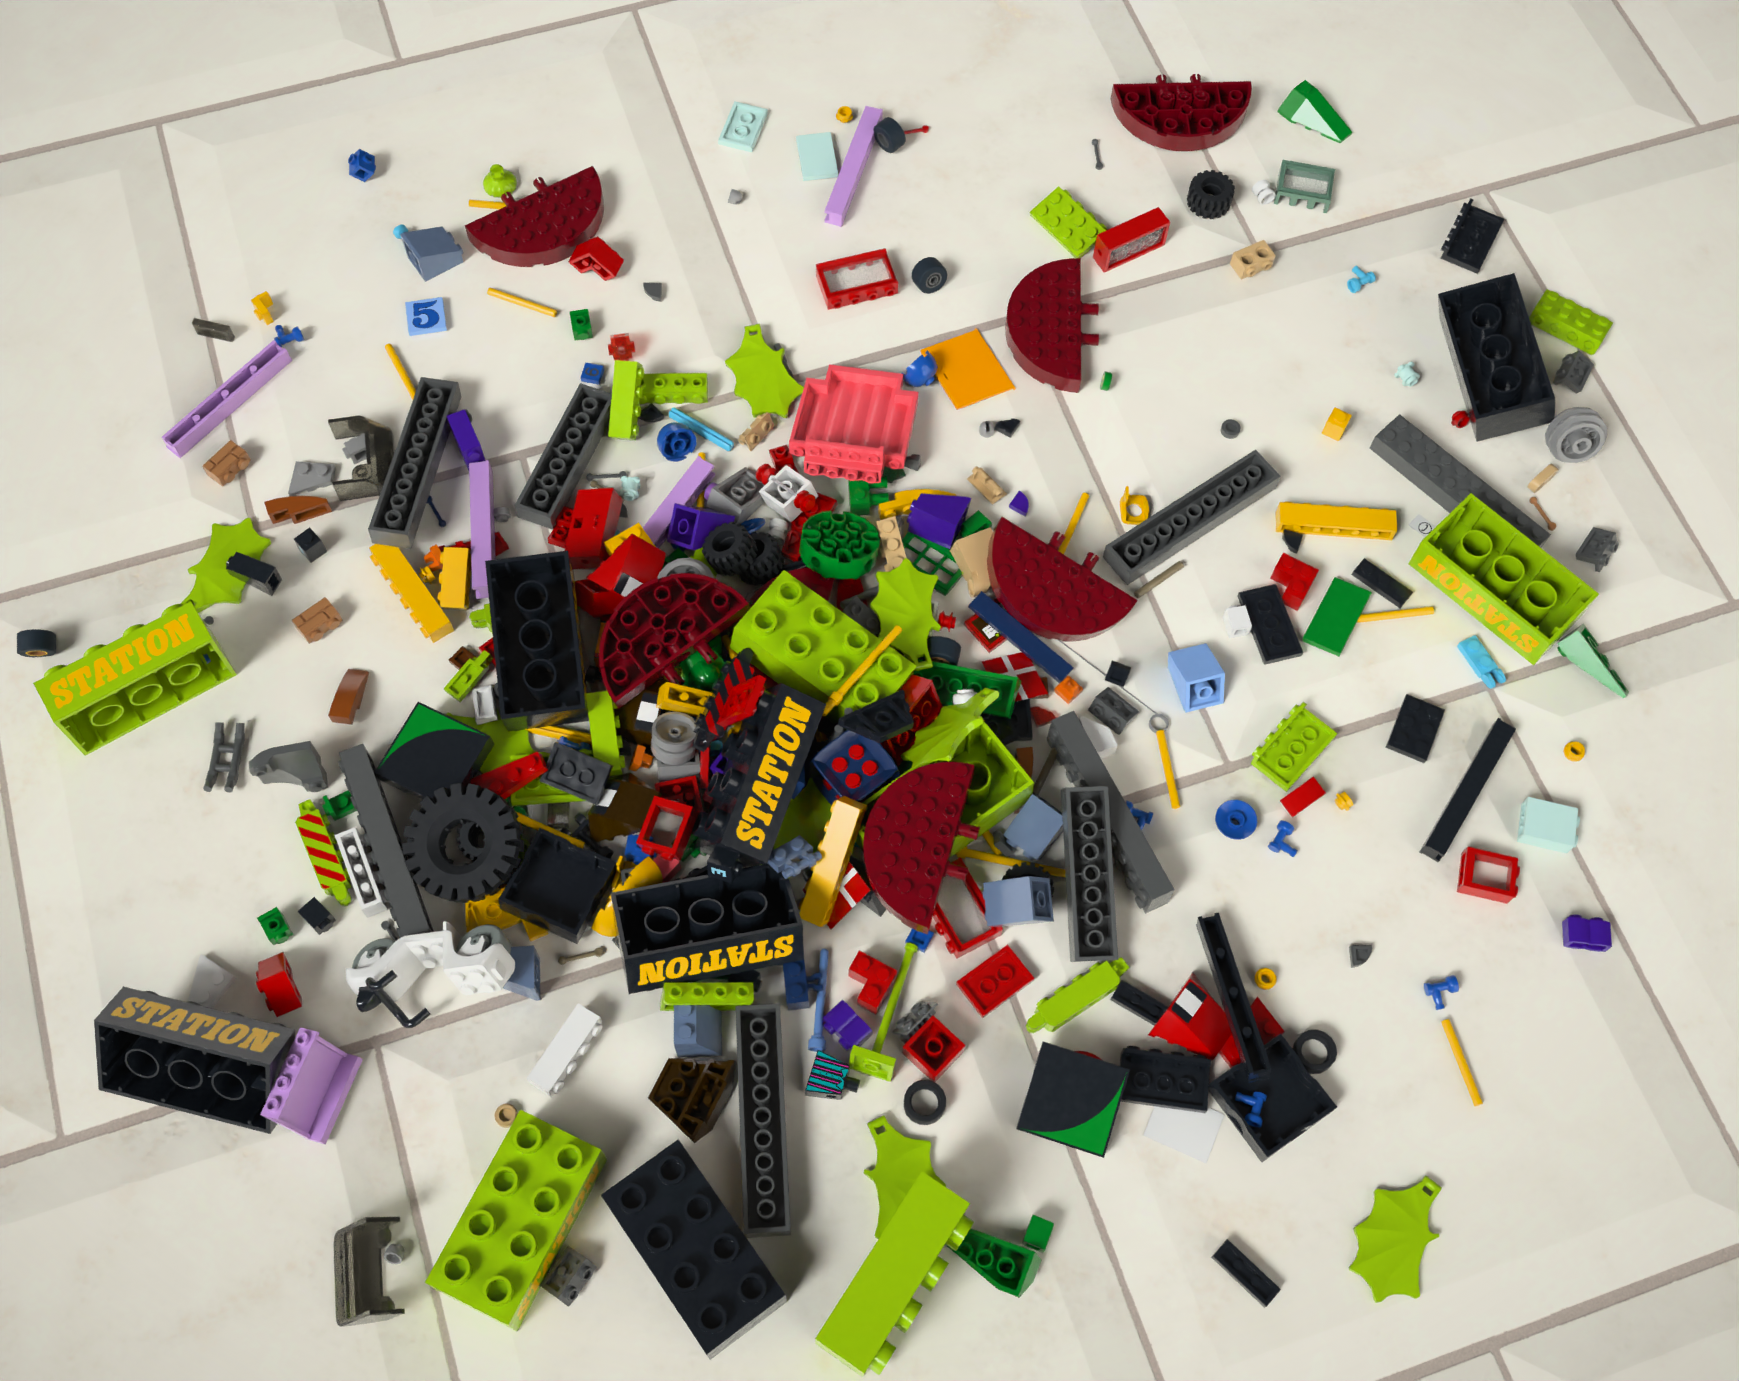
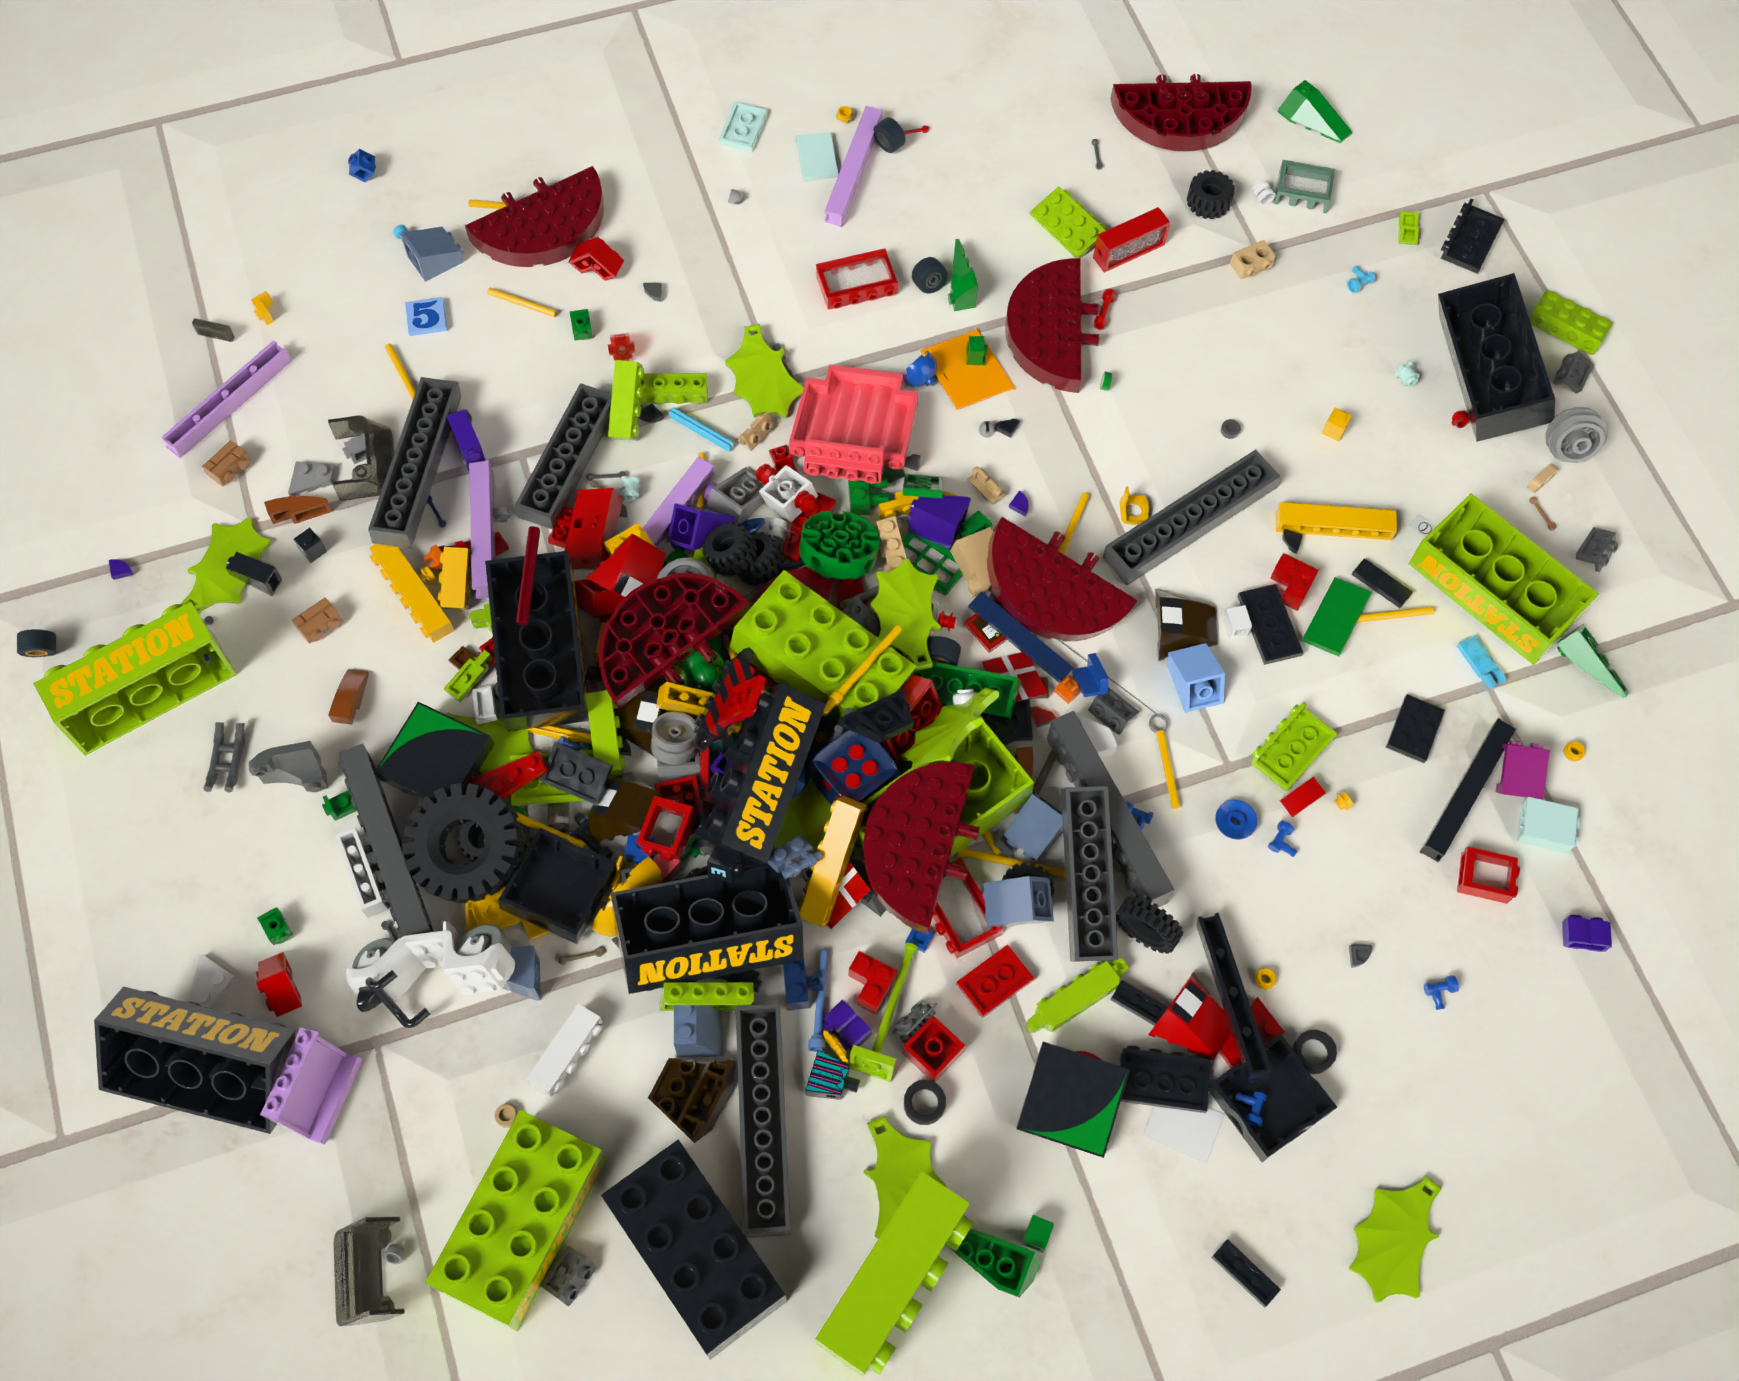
blue piece [274,325,304,347] -> none
lime hinge [295,799,352,906] -> none
black brick [297,897,336,935] -> none
lime hair [483,164,517,198] -> none
blue tile [580,362,604,385] -> none
orange tile [628,745,653,772] -> none
blue cylinder [657,422,696,462] -> none
black tile [1105,660,1131,687] -> none
dark tan bar [1134,561,1184,598] -> none
dark grey brick [1370,414,1551,548] -> none
yellow bar [1441,1019,1483,1106] -> none
none -> dark purple tile [109,559,133,580]
none -> dark red axle [516,526,540,625]
none -> yellow gear [823,1030,849,1064]
none -> green tile [903,474,943,498]
none -> green wedge [948,239,978,311]
none -> green brick [966,336,987,365]
none -> blue panel [1072,653,1108,697]
none -> red bar [1093,289,1115,330]
none -> black tyre [1116,896,1183,954]
none -> dark brown wedge [1155,589,1218,661]
none -> lime slope [1398,211,1419,245]
none -> magenta panel [1495,740,1550,799]

